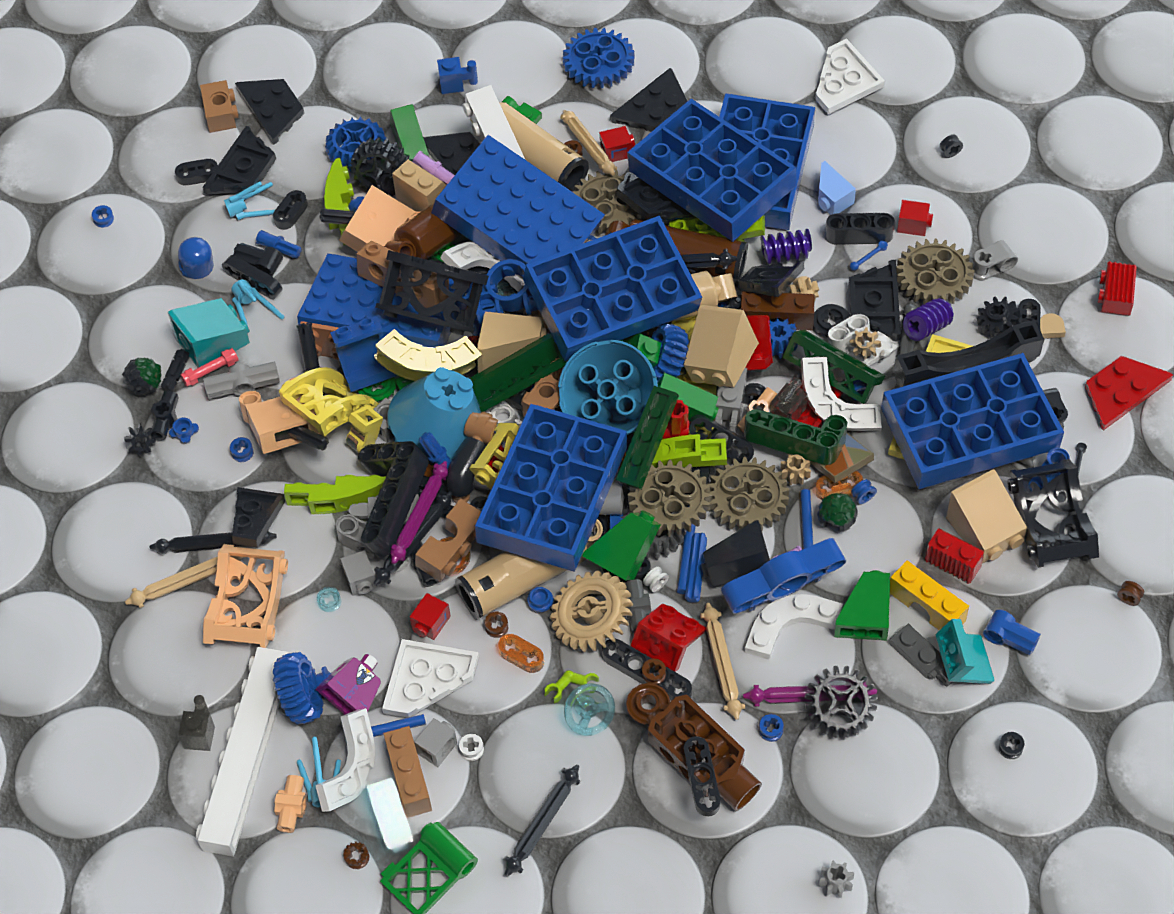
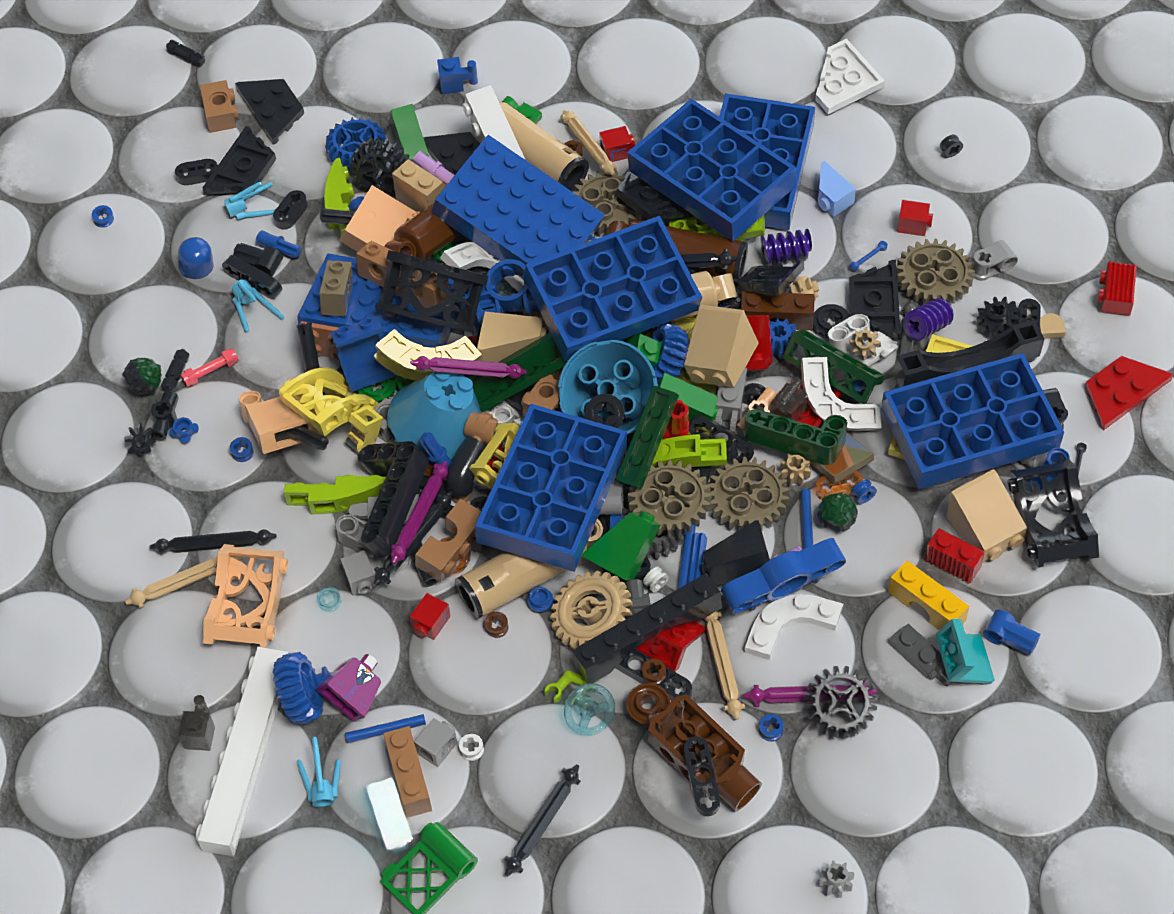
teal slope [168,298,250,368] -> none
light grey piece [203,361,280,399] -> none
black wing [232,487,285,548] -> none
light nougat axle [274,775,307,833] -> none
white plate [315,708,375,812] -> none
reddish brown bush [343,841,370,869] -> none
white plate [382,639,479,718] -> none
clear orange beam [498,634,544,673] -> none
blue gear [563,28,635,88] -> none
black wing [610,68,687,132] -> none
black beam [825,213,895,245] -> none
green slope [834,570,890,641] -> none
black bush [999,732,1025,760] -> none
reddish brown bush [1117,581,1145,606] -> none
none -> black axle [166,40,206,67]
none -> dark tan brick [320,260,353,316]
none -> magenta wheel [410,356,527,379]
none -> black arch [572,573,722,686]
none -> black gear [585,394,626,428]

